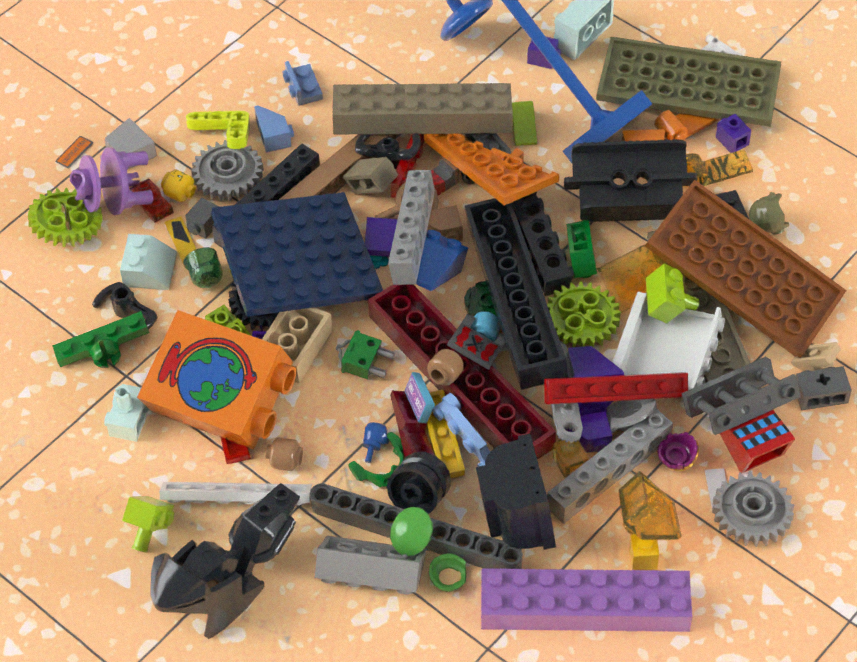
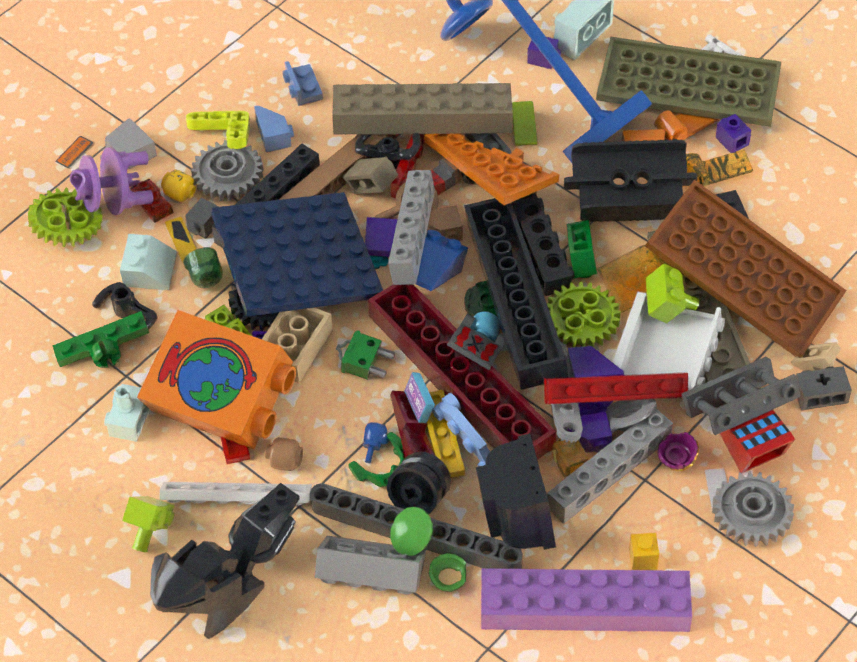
medium nougat head [427,349,464,385] -> none
clear yellow slope [618,471,682,540] -> none
olive cap [749,192,789,235] -> none

